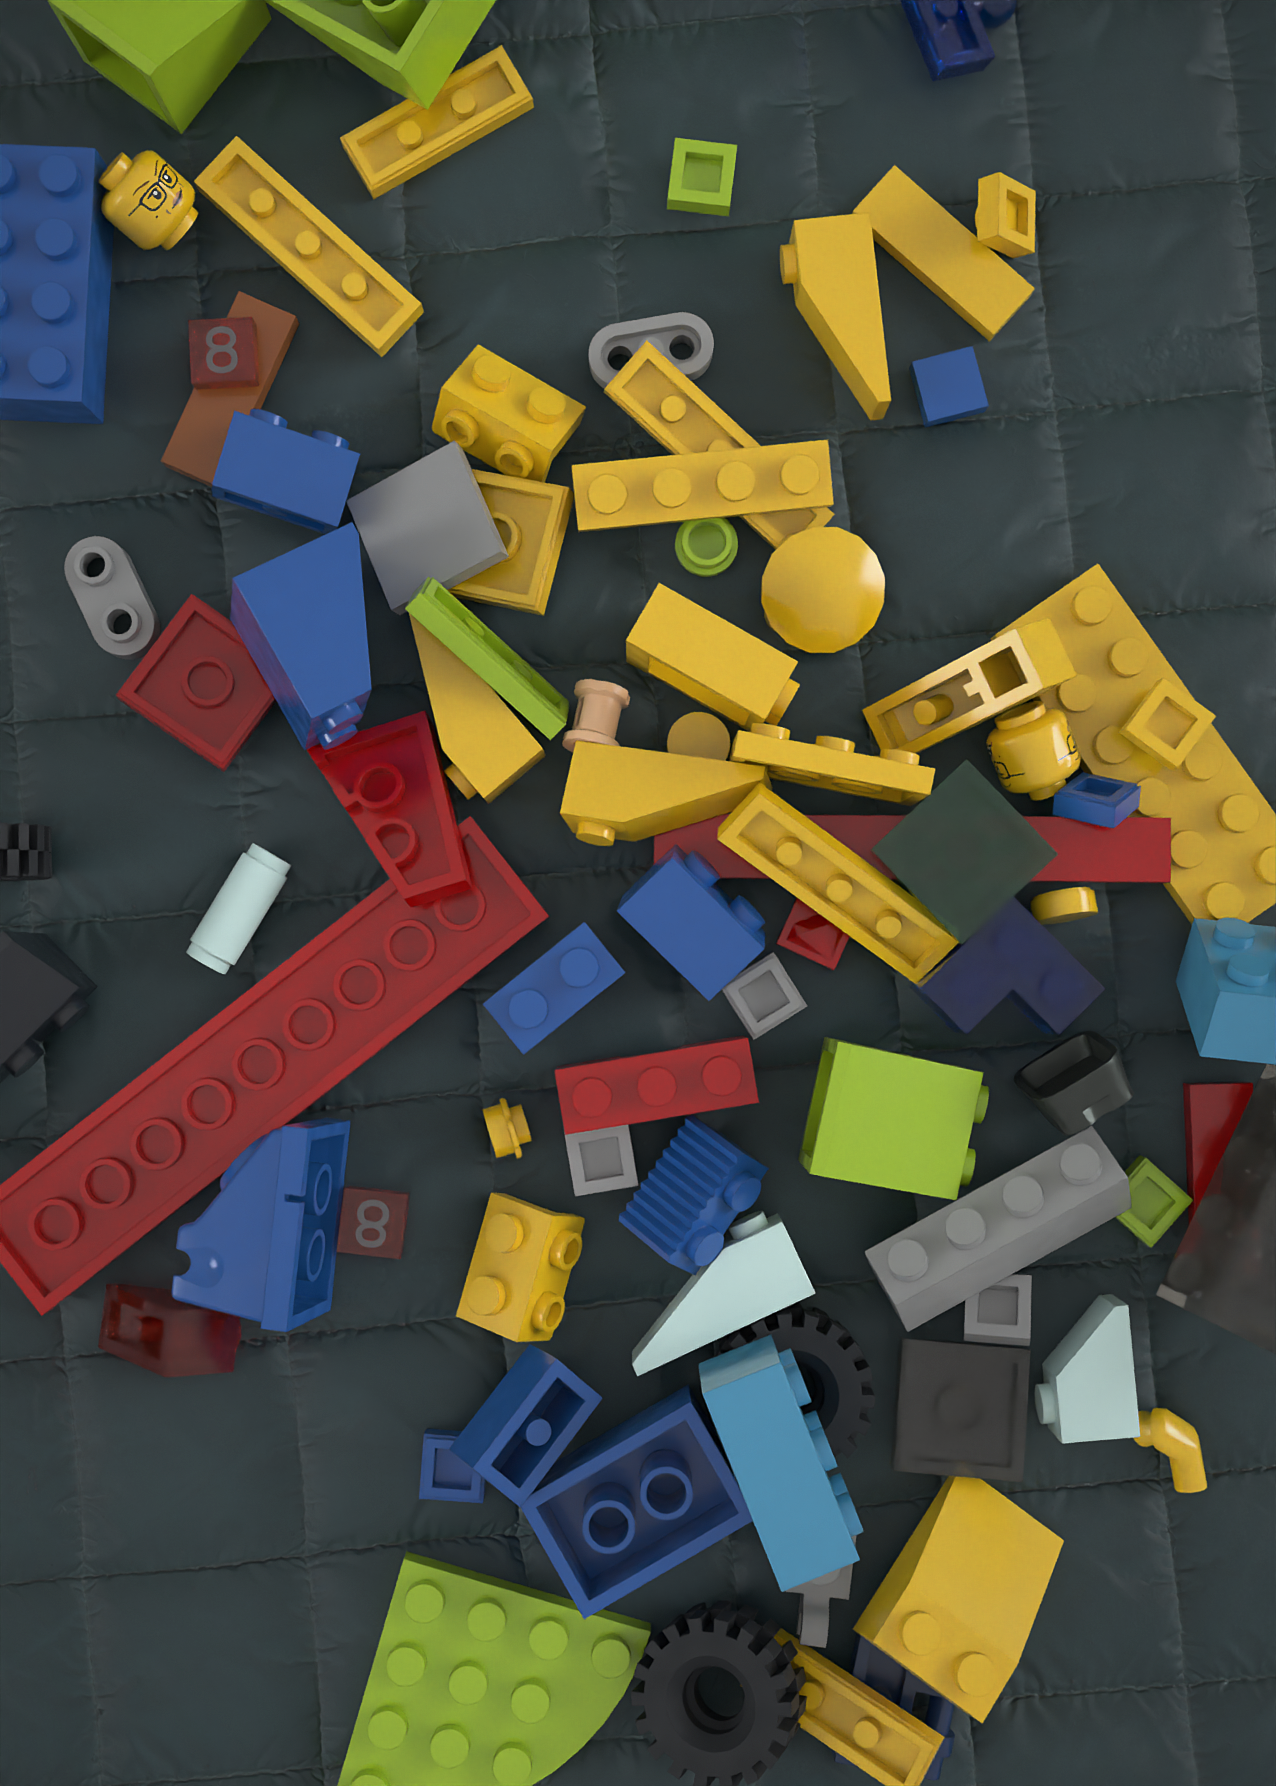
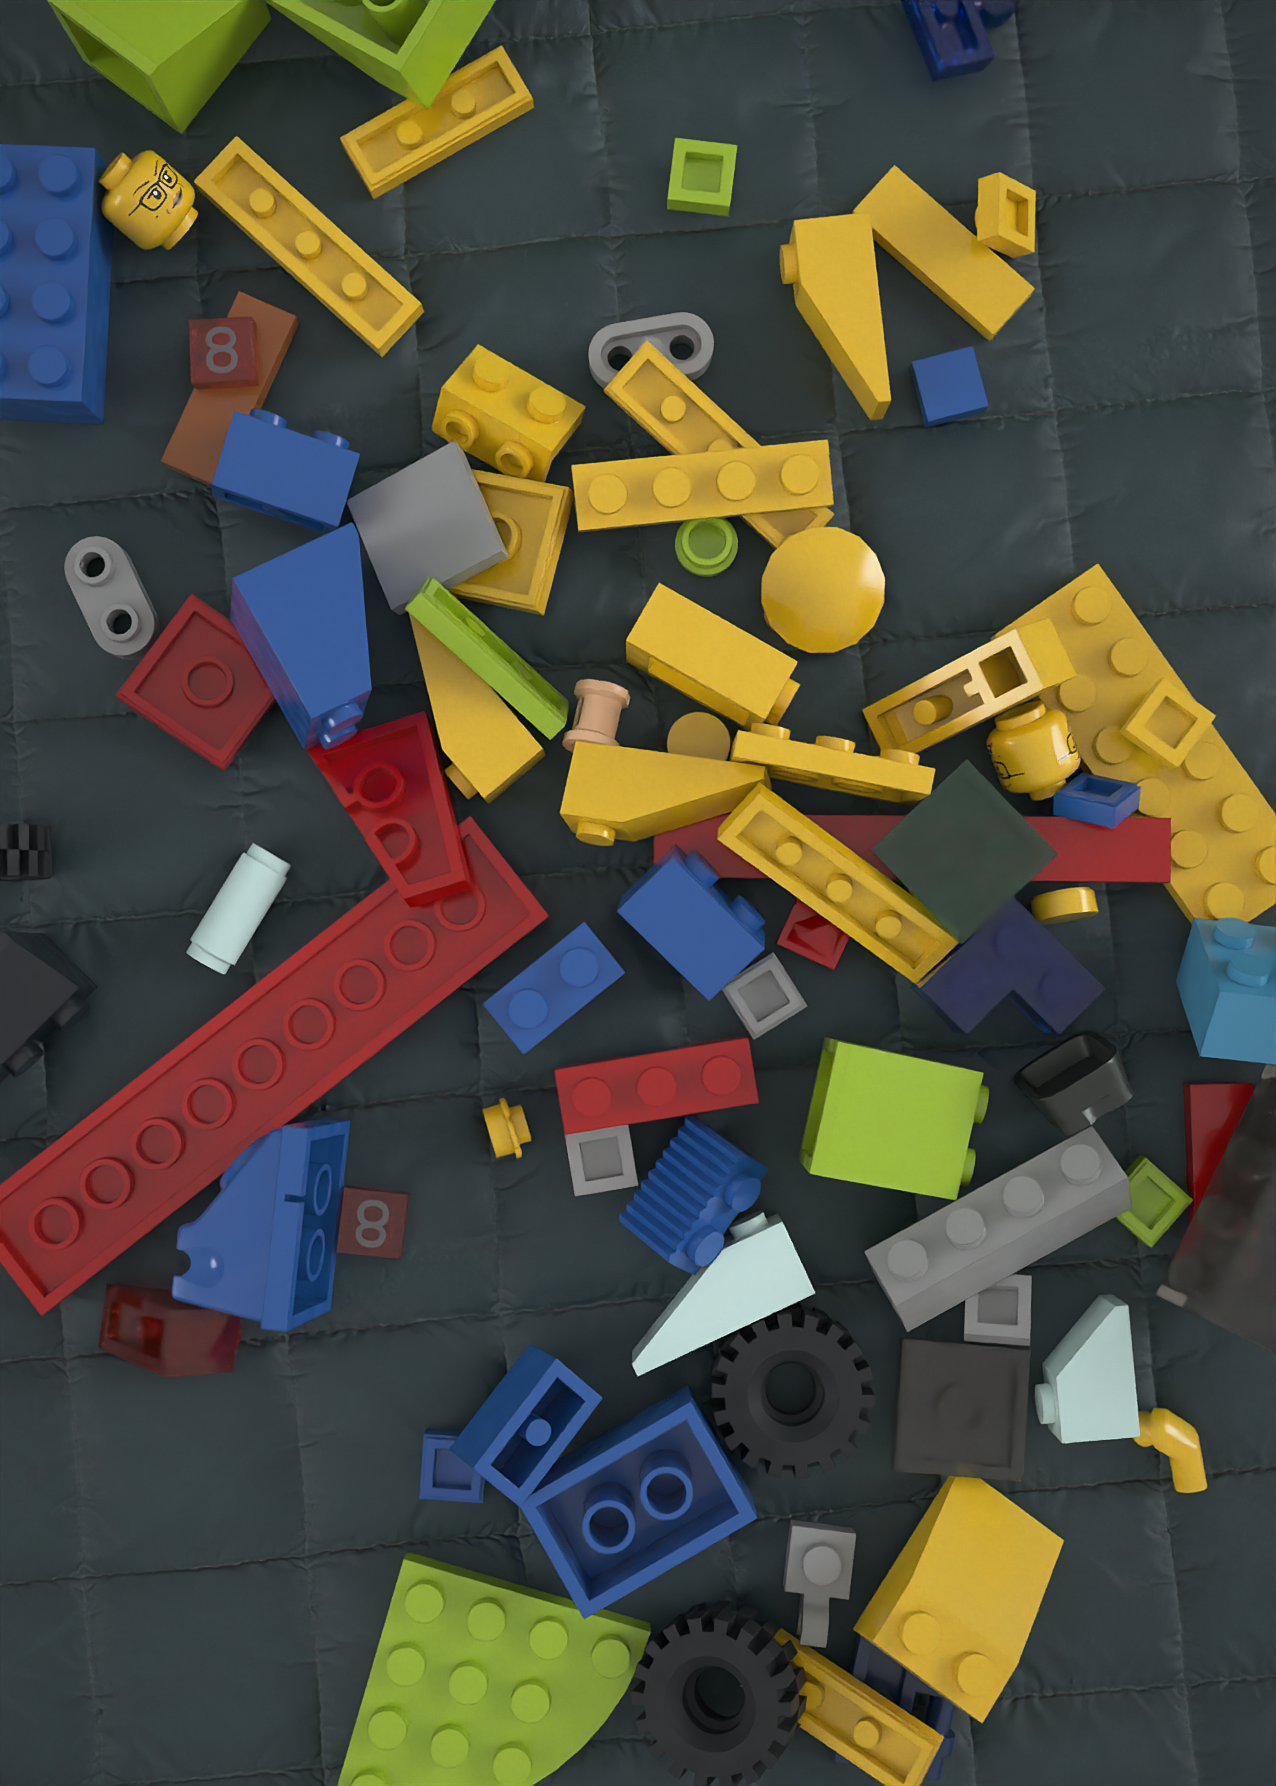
yellow bracket [456,1193,585,1342] -> none
dark azure brick [698,1334,864,1592] -> none

